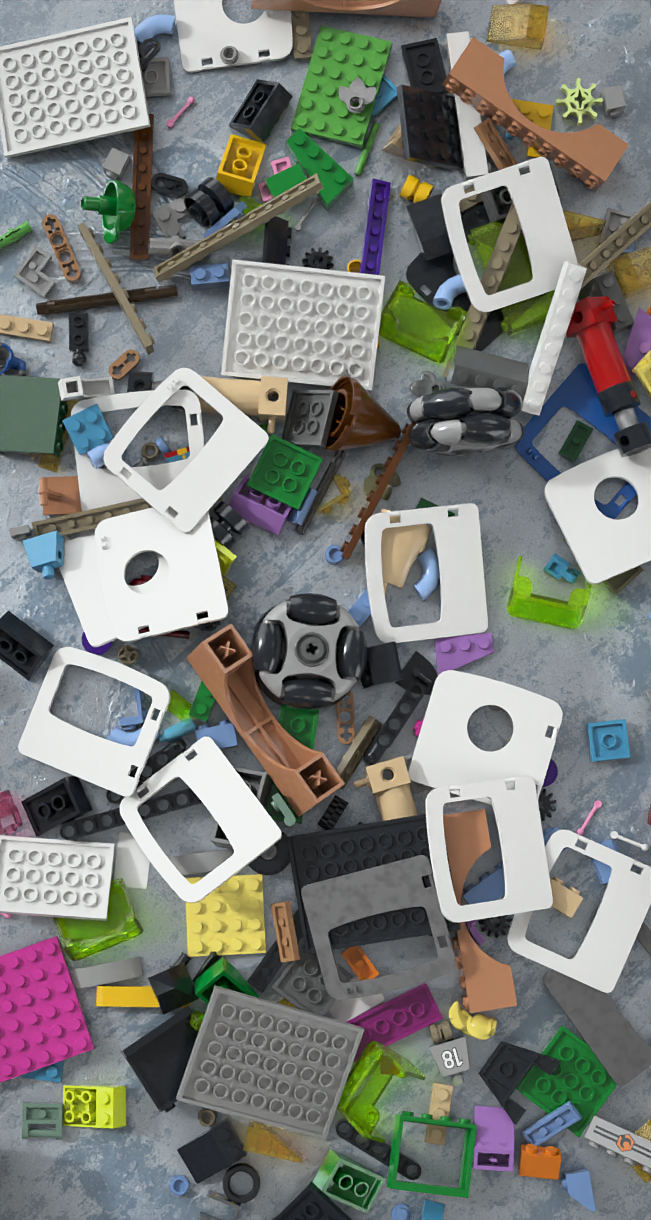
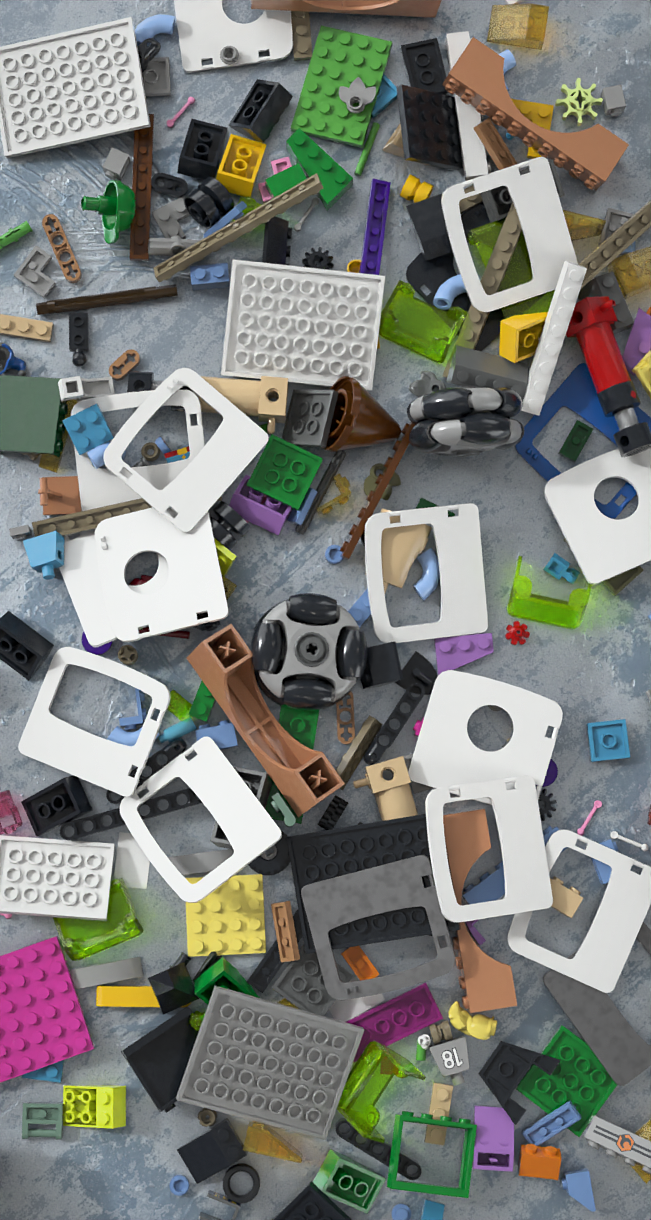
dark tan plate [78,222,155,355] -> none
black gear [478,915,512,938] -> none
none -> black slope [177,119,228,180]
none -> arm [416,1034,431,1061]
none -> yellow slope [499,312,548,363]
none -> red plant [505,621,530,645]

